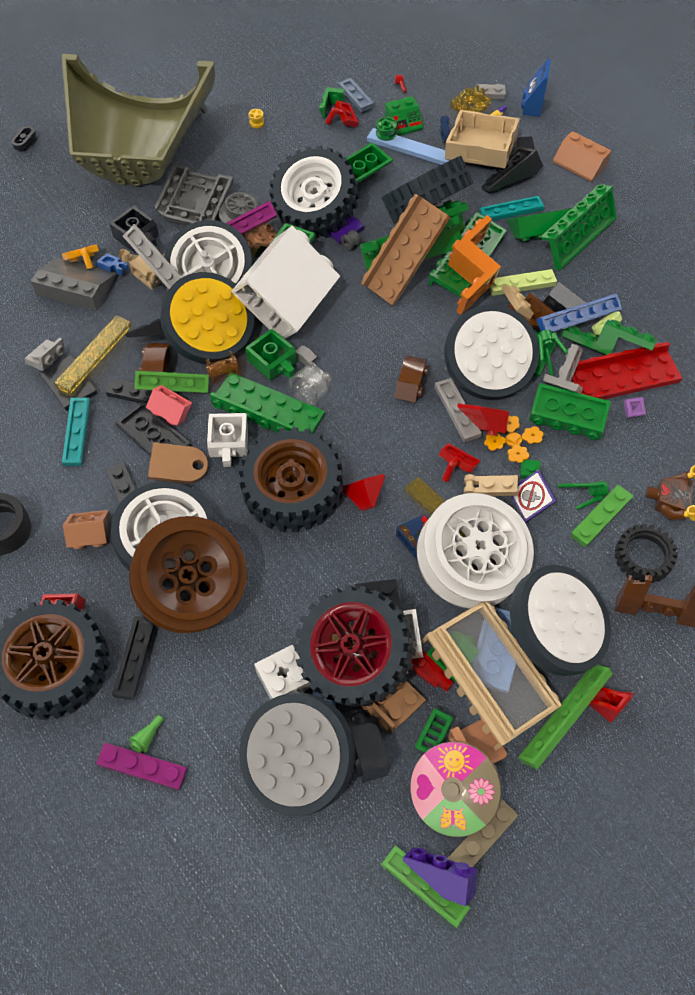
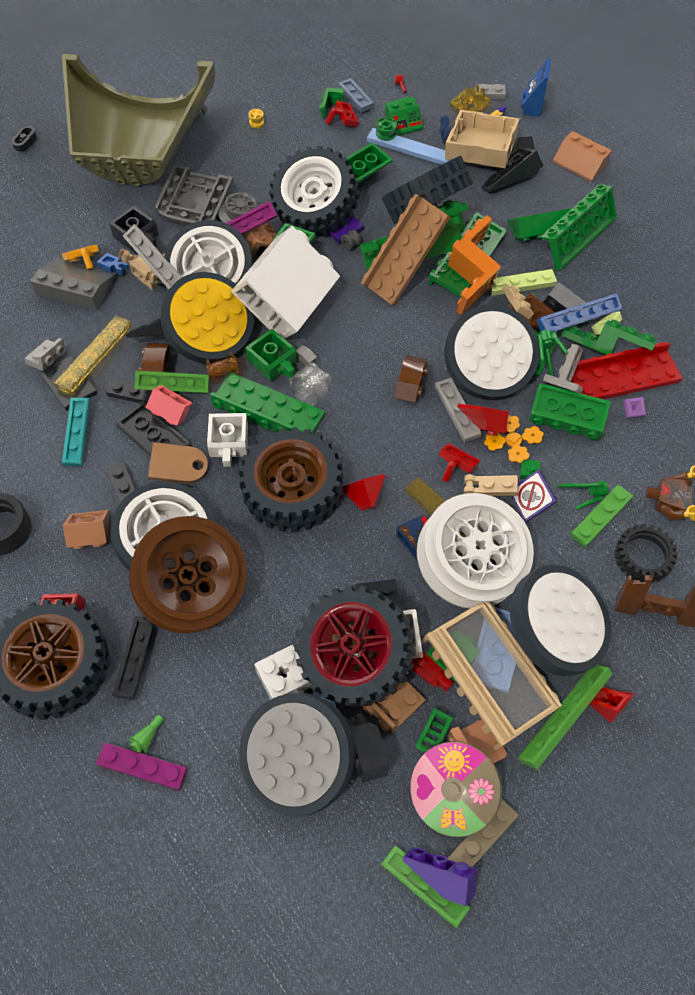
teal tile [479,196,545,221] -> none

